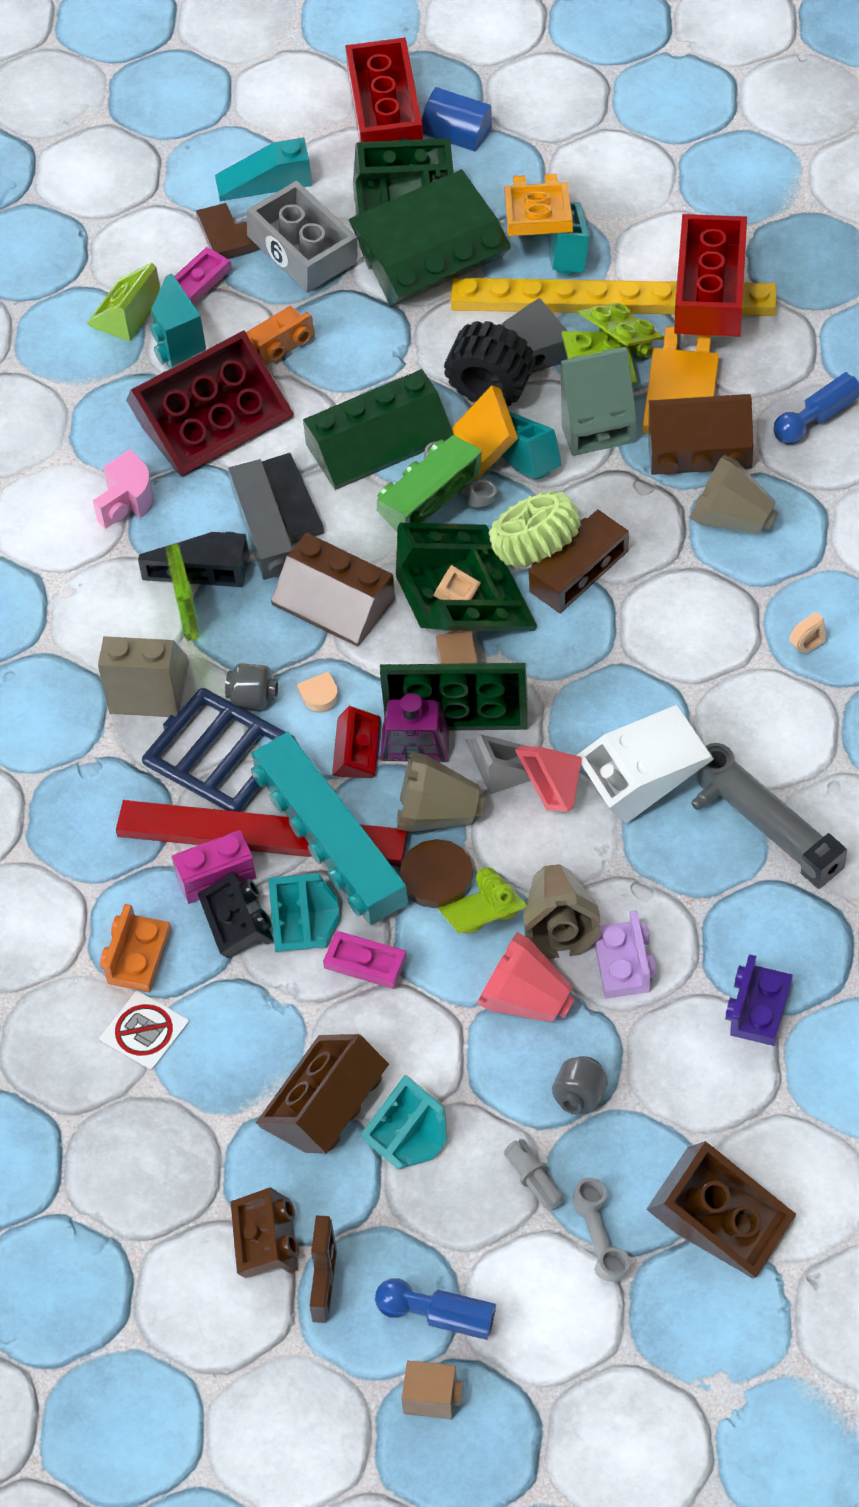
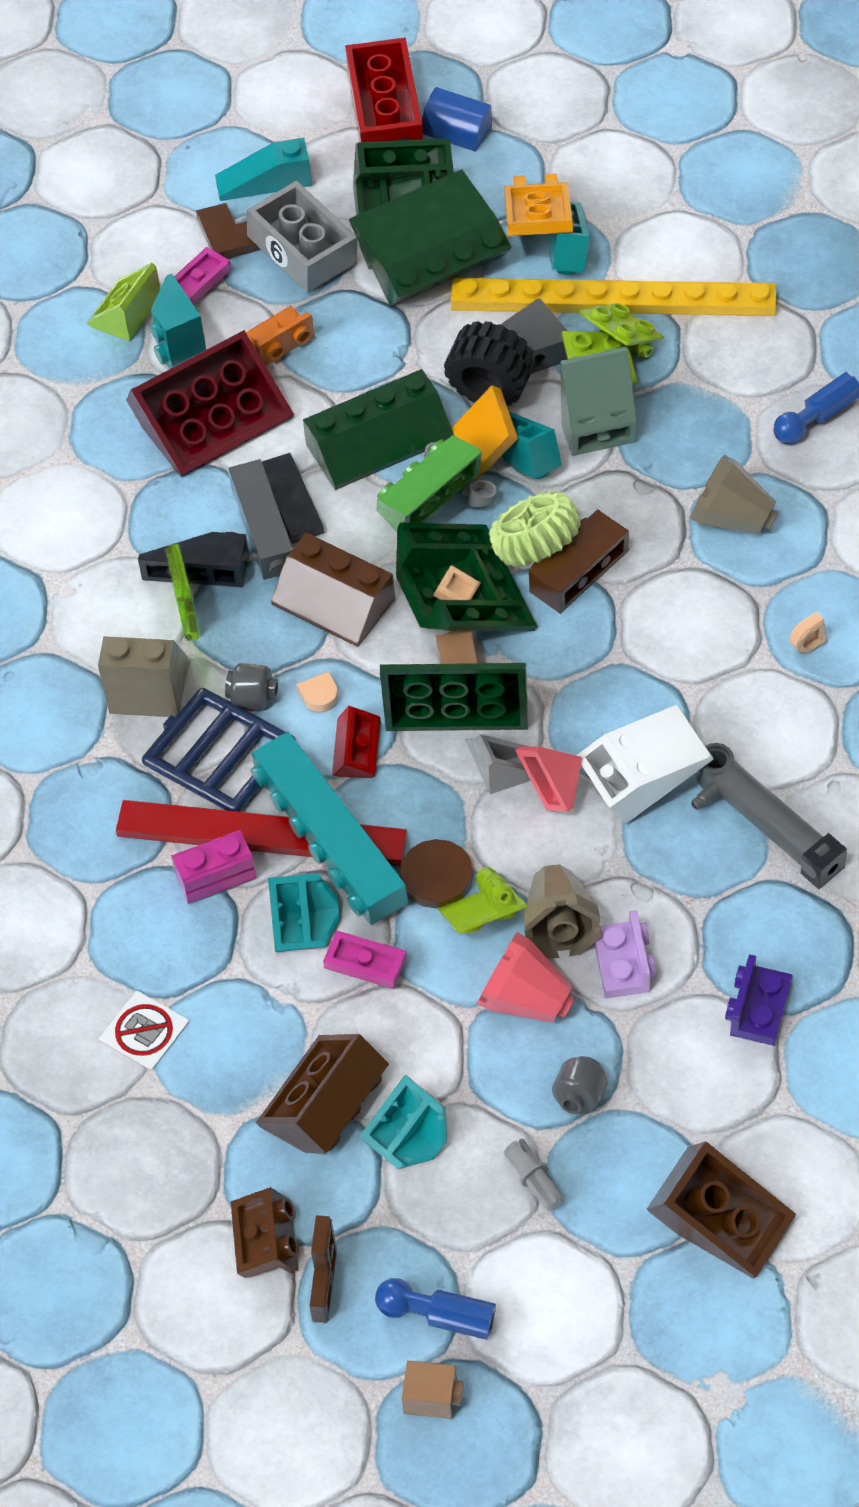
bright pink brick [93,449,153,529] -> none
orange bracket [100,904,172,993] -> none
black bracket [197,872,274,958] -> none
magenta torso [380,694,450,762] -> none
dark tan cone [397,752,485,832] -> none
light grey bar [573,1178,630,1282] -> none
light orange tile [642,326,719,434] -> none
reddish brown slope [648,394,754,475] -> none
red brick [674,214,747,337] -> none

